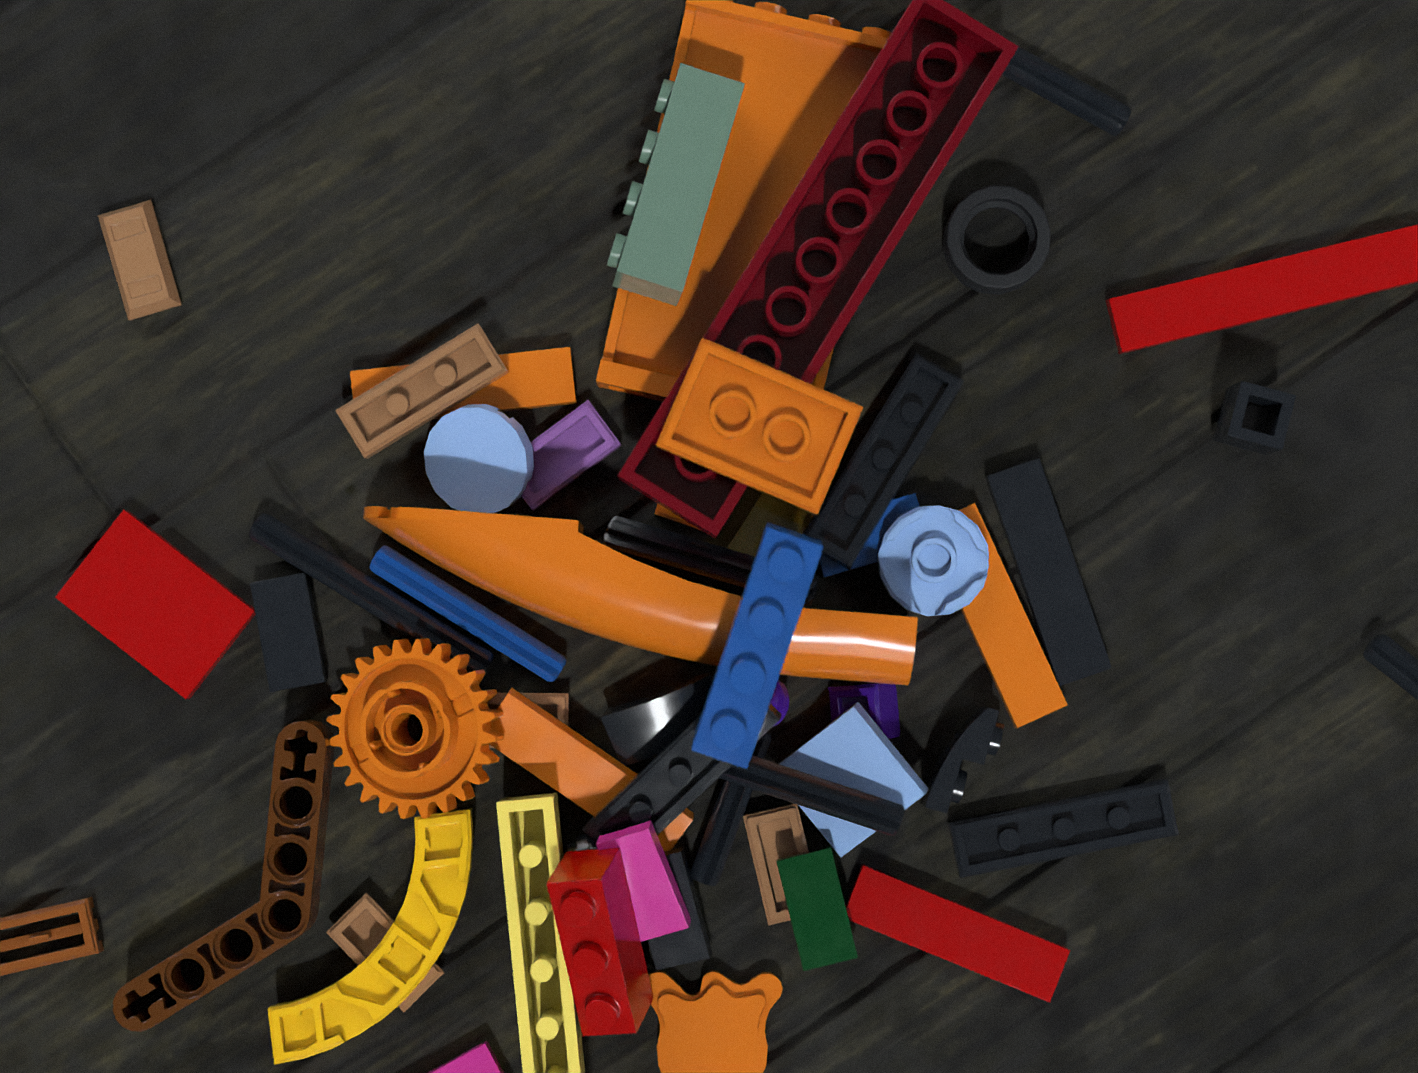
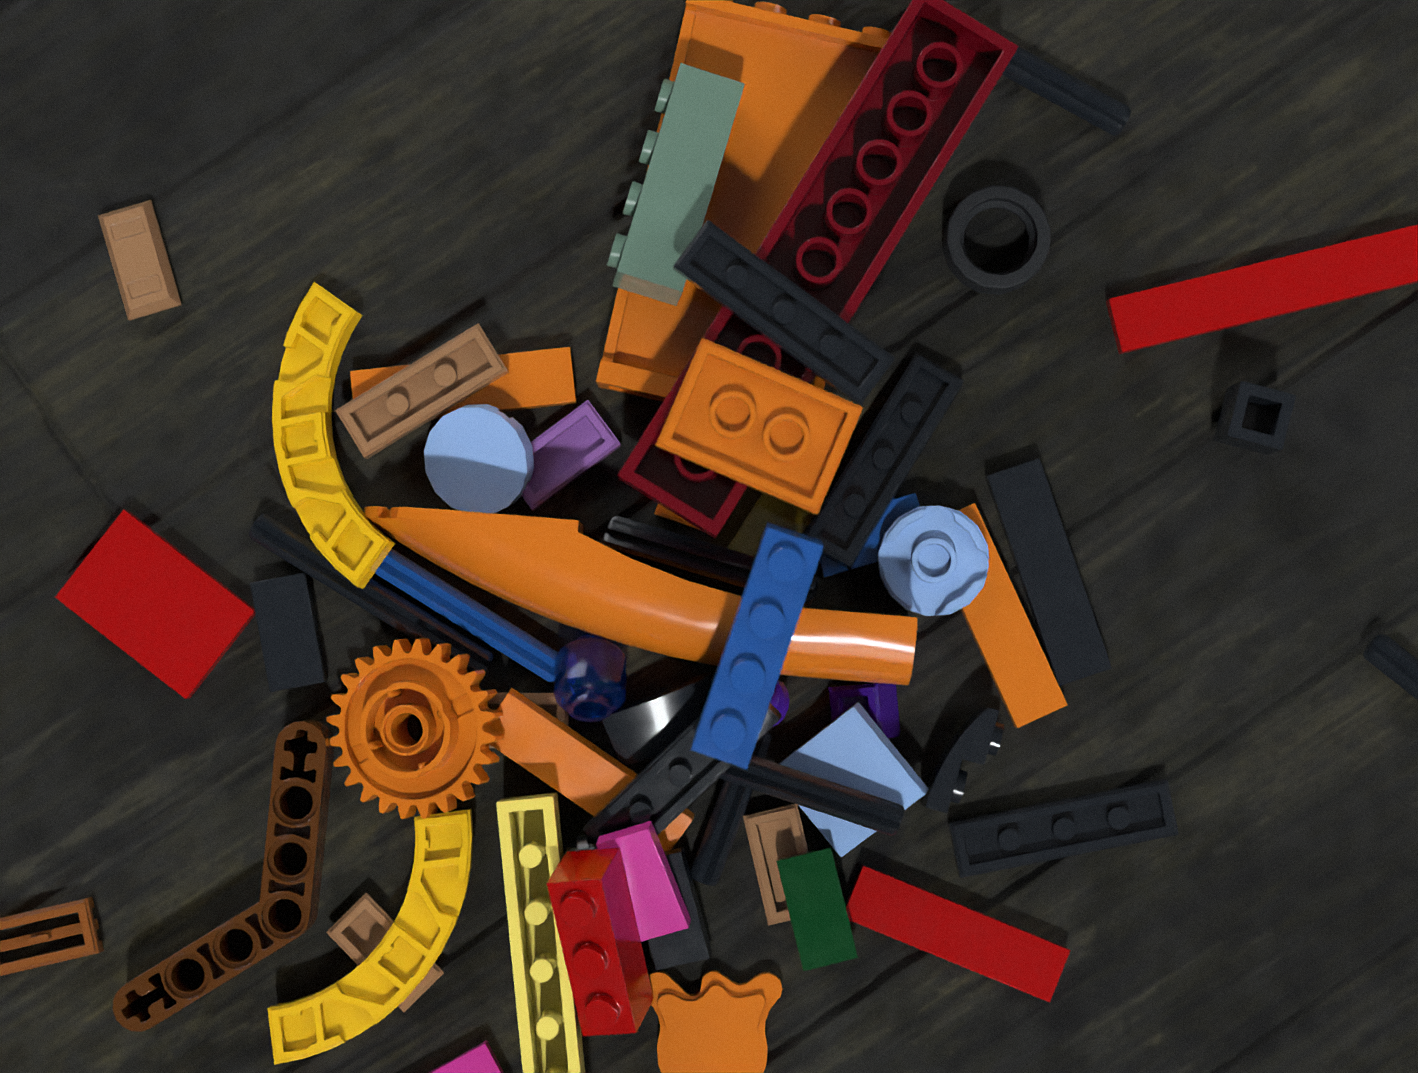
none -> yellow tile [272,282,395,589]
none -> clear blue head [554,635,627,722]
none -> black tile [673,220,895,406]

